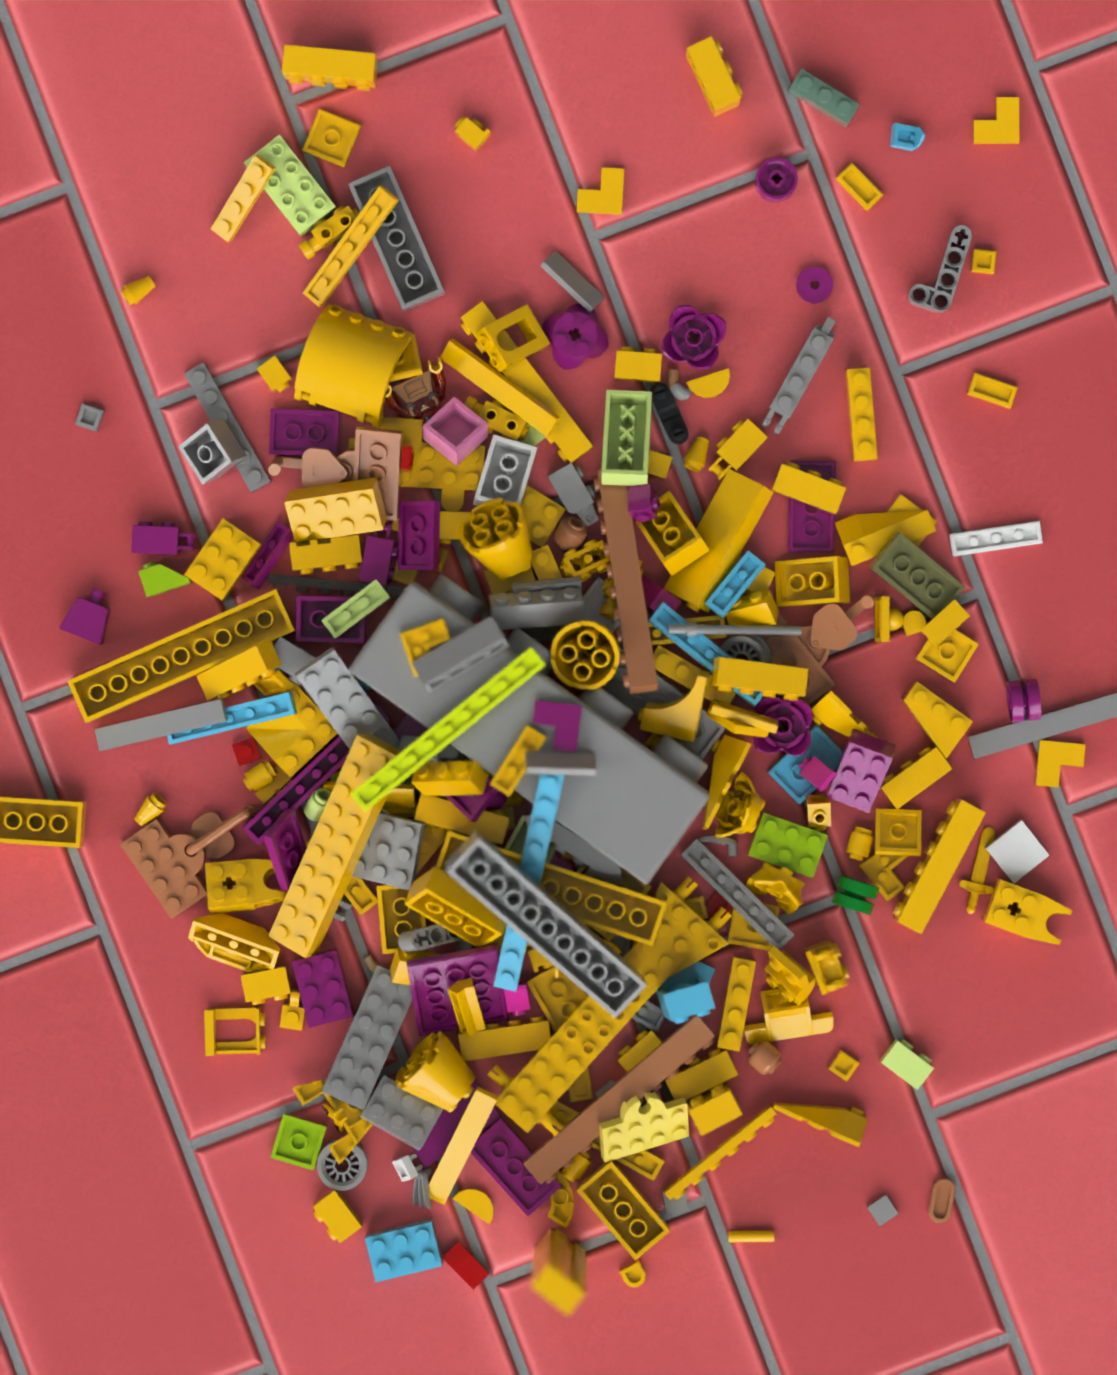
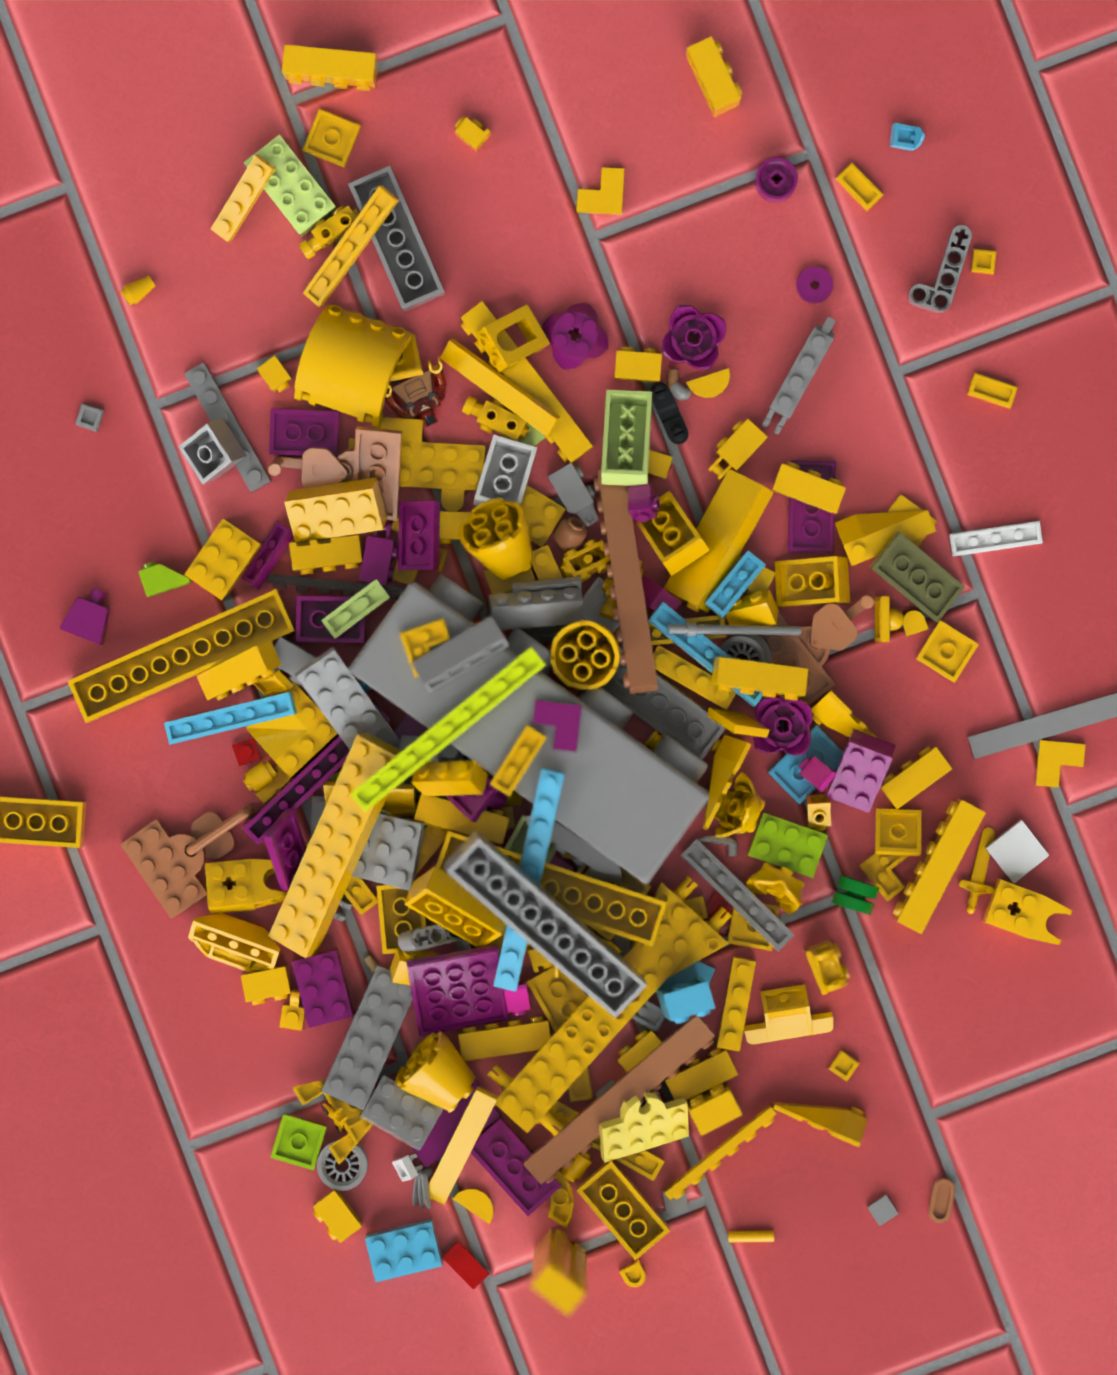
light grey tile [94,699,228,751] -> none
magenta brick [132,521,197,555] -> none
yellow cone [134,793,167,827] -> none
yellow panel [204,1007,266,1056] -> none
yellowish green brick [304,788,331,822] -> none
red tile [401,446,414,472] -> none
bright pink piece [423,397,488,466] -> none
yellow piece [448,977,486,1037] -> none
light grey tile [524,751,597,776] -> none
light grey tile [540,251,605,313] -> none
yellow arch [638,670,710,742] -> none
yellow cone [683,437,710,472] -> none
yellow tile [709,699,778,734] -> none
nougat head [748,1041,782,1075] -> none
yellow brick [764,946,816,1006] -> none
sand green brick [788,68,860,128] -> none
yellow brick [845,367,878,462] -> none
yellow brick [846,826,873,861] -> none
yellowish green brick [879,1039,934,1090] -> none
yellow wedge [902,682,973,759] -> none
yellow tile [920,599,970,647] -> none
yellow tile [973,97,1019,144] -> none
magenta wheel [1006,679,1041,723] -> none

